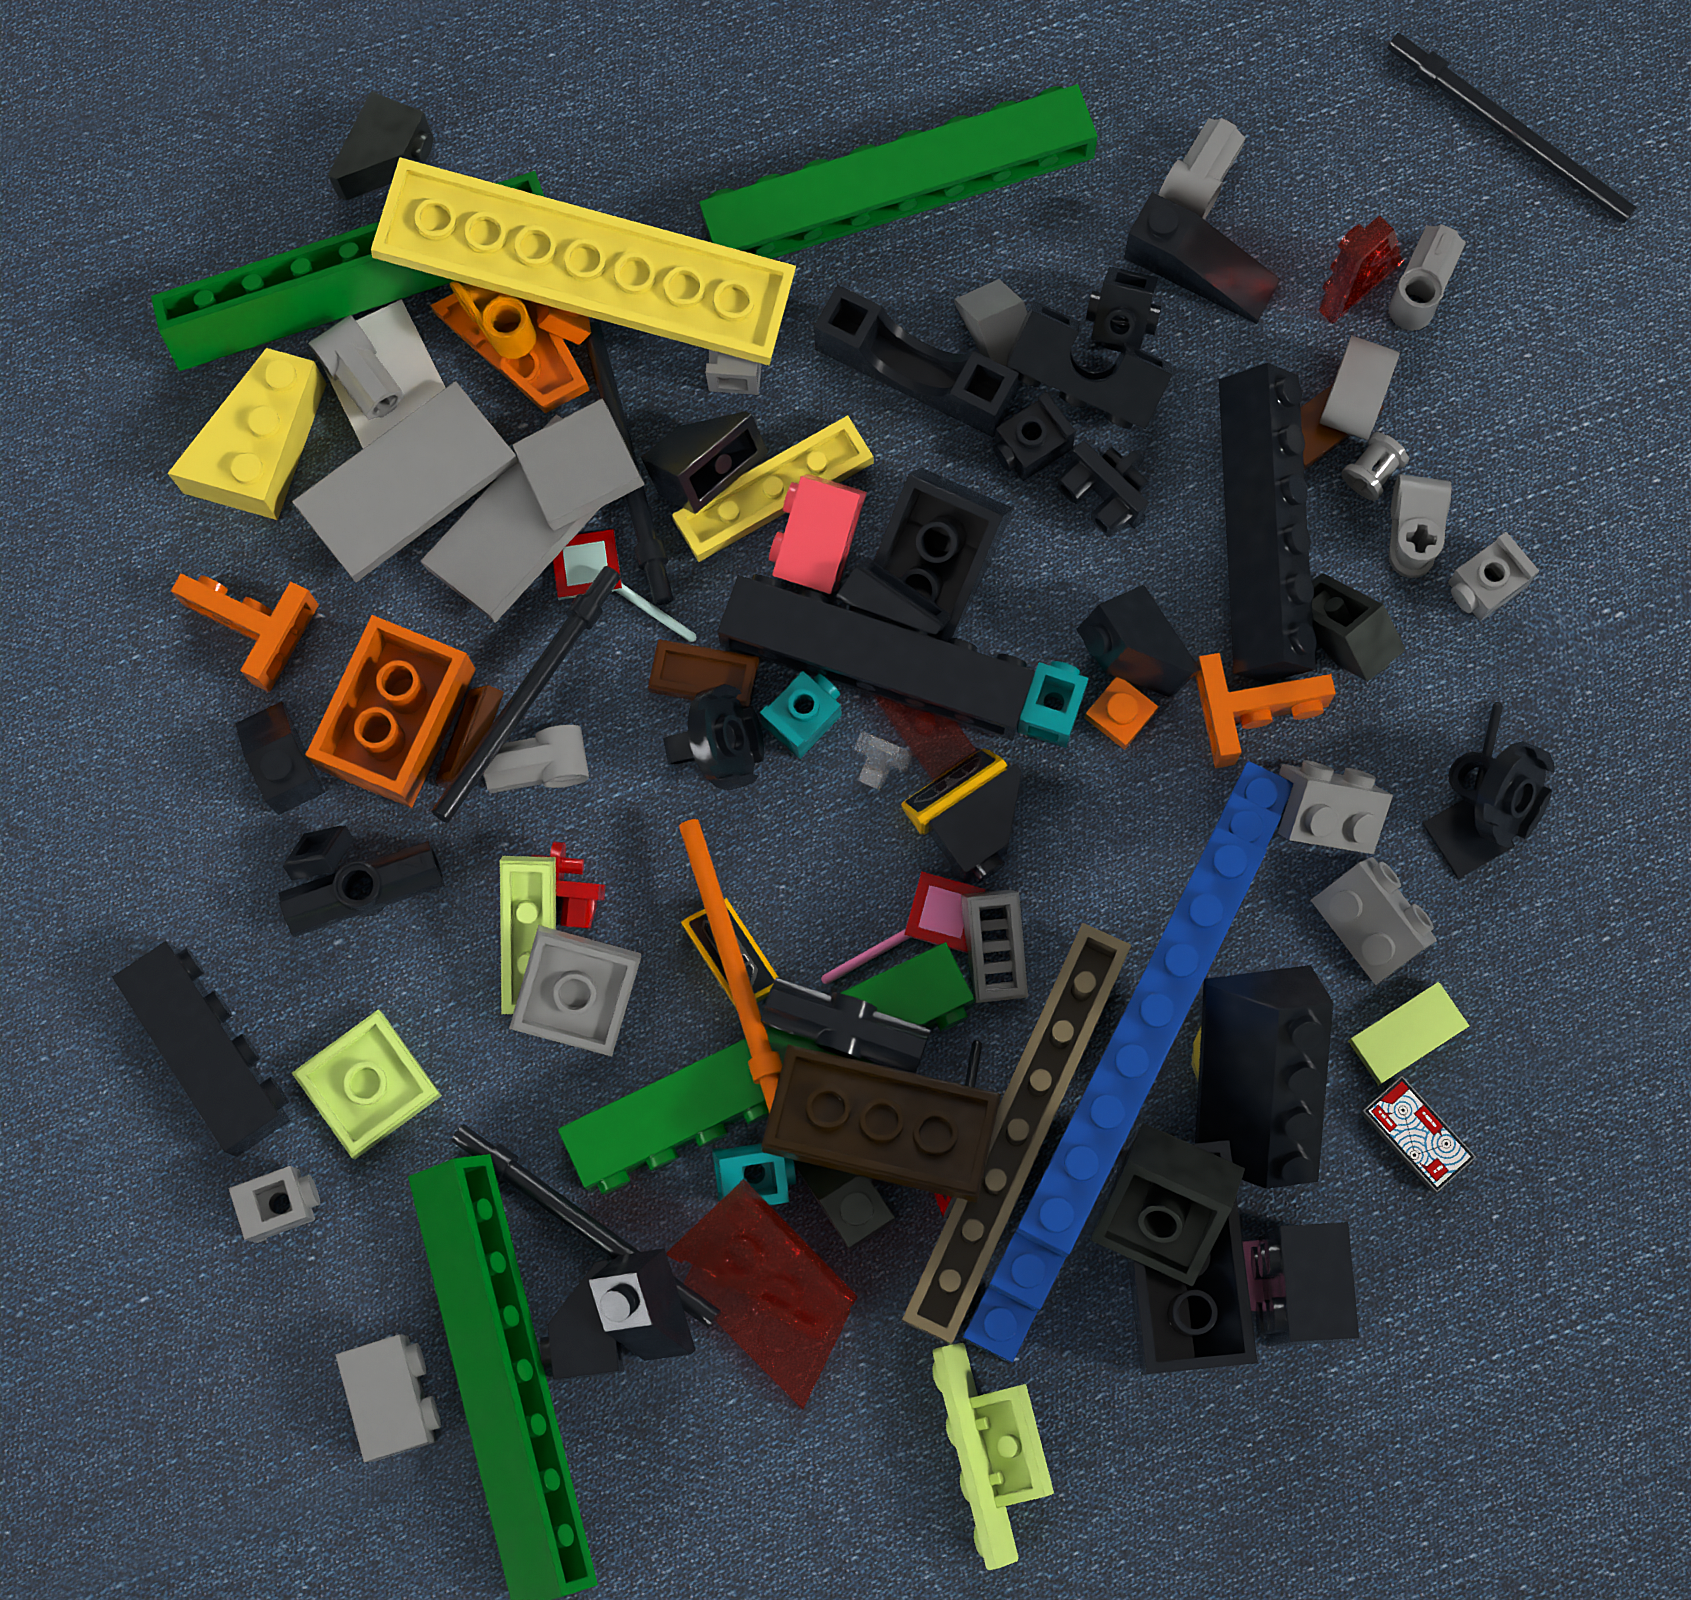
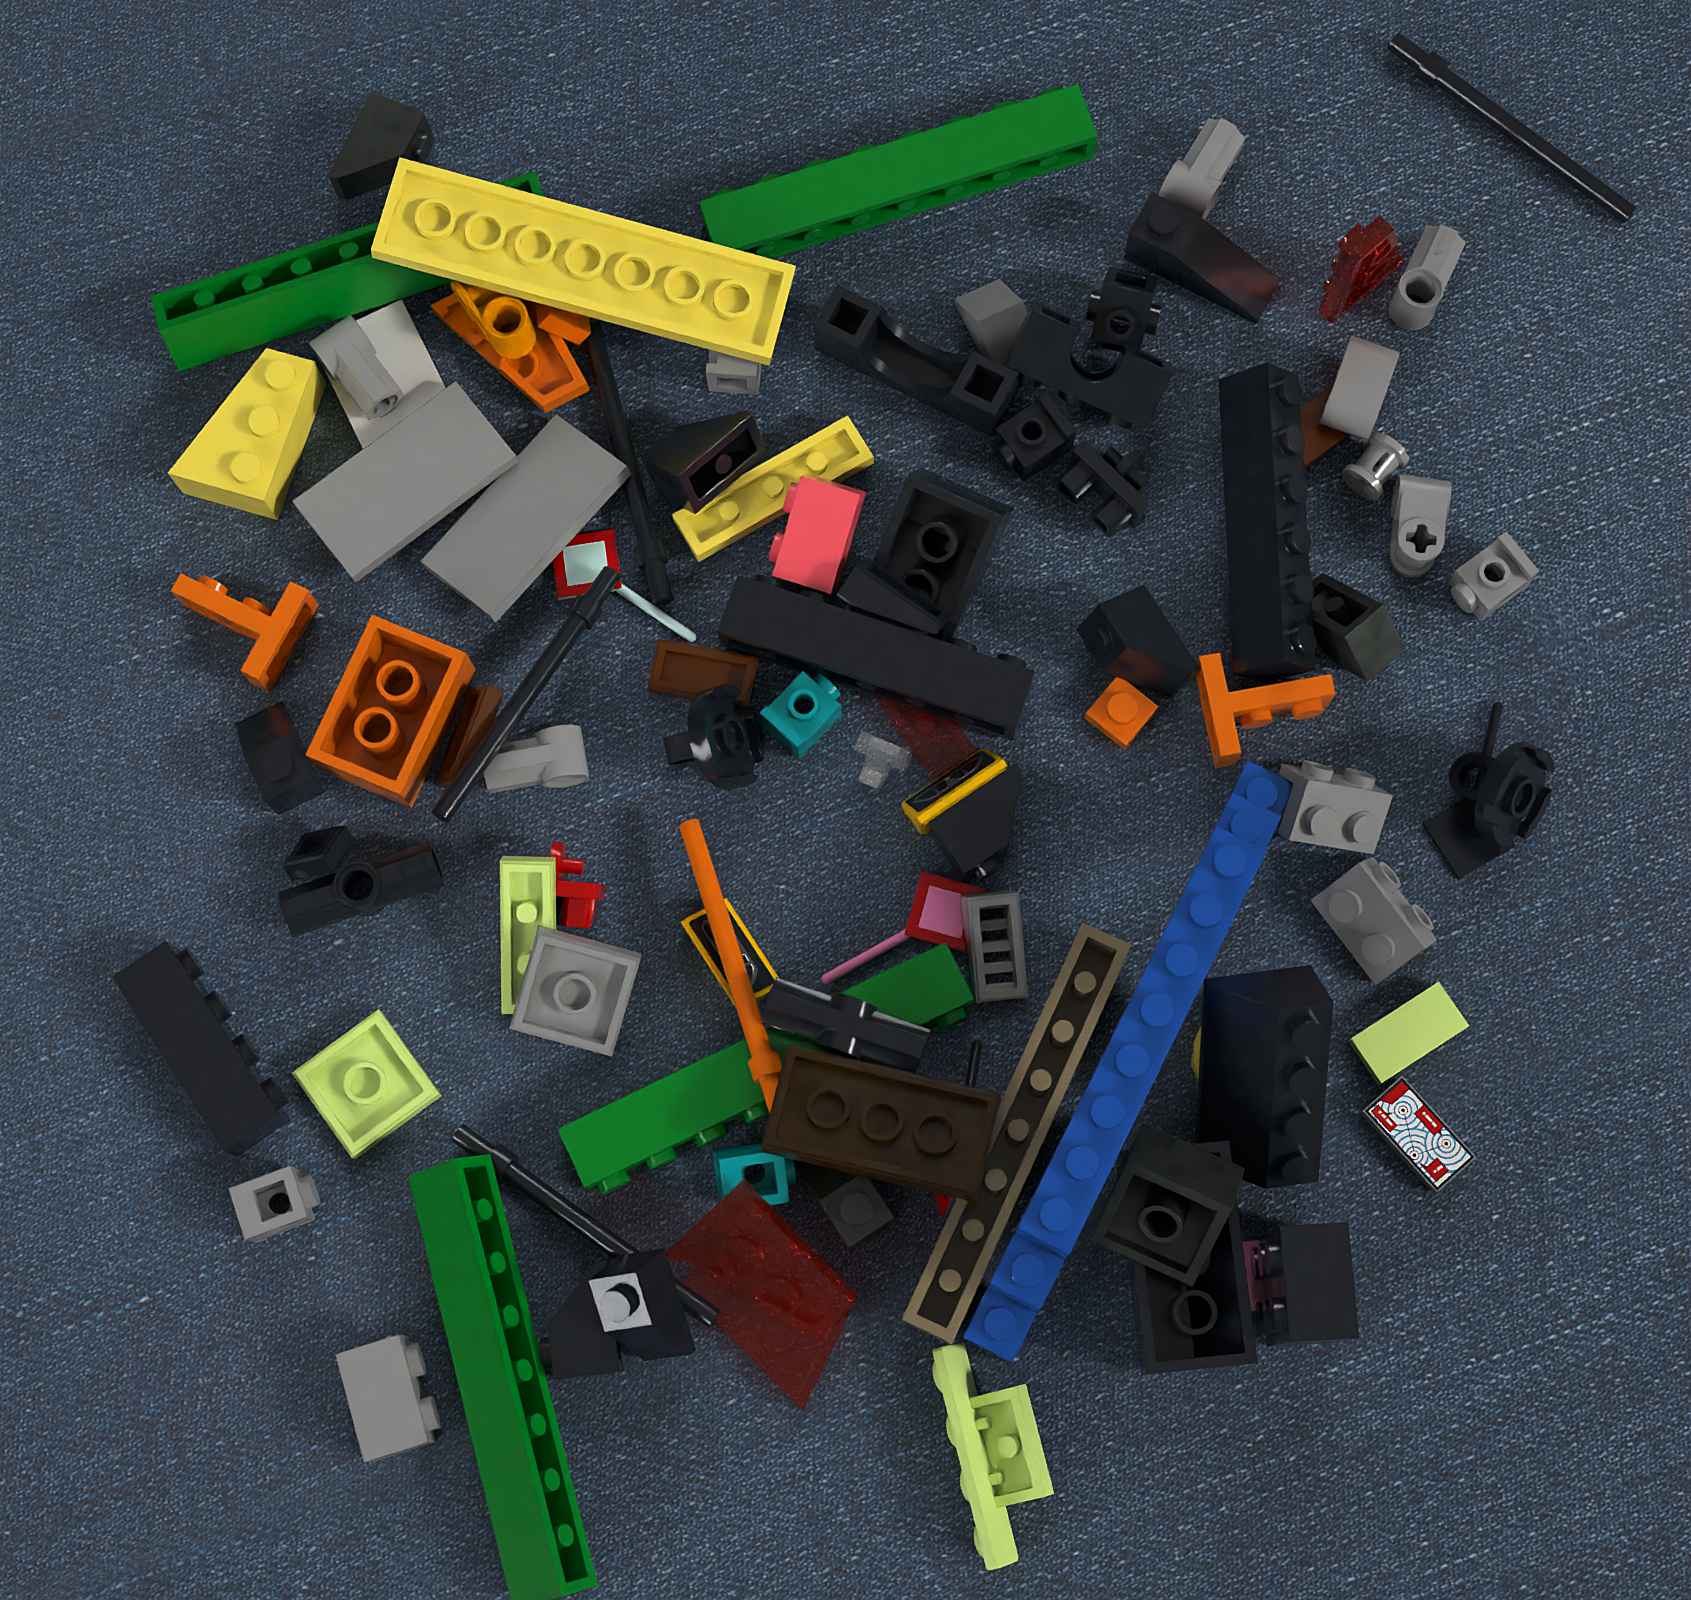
light grey tile [512,398,645,531] -> none
teal brick [1017,661,1089,748] -> none

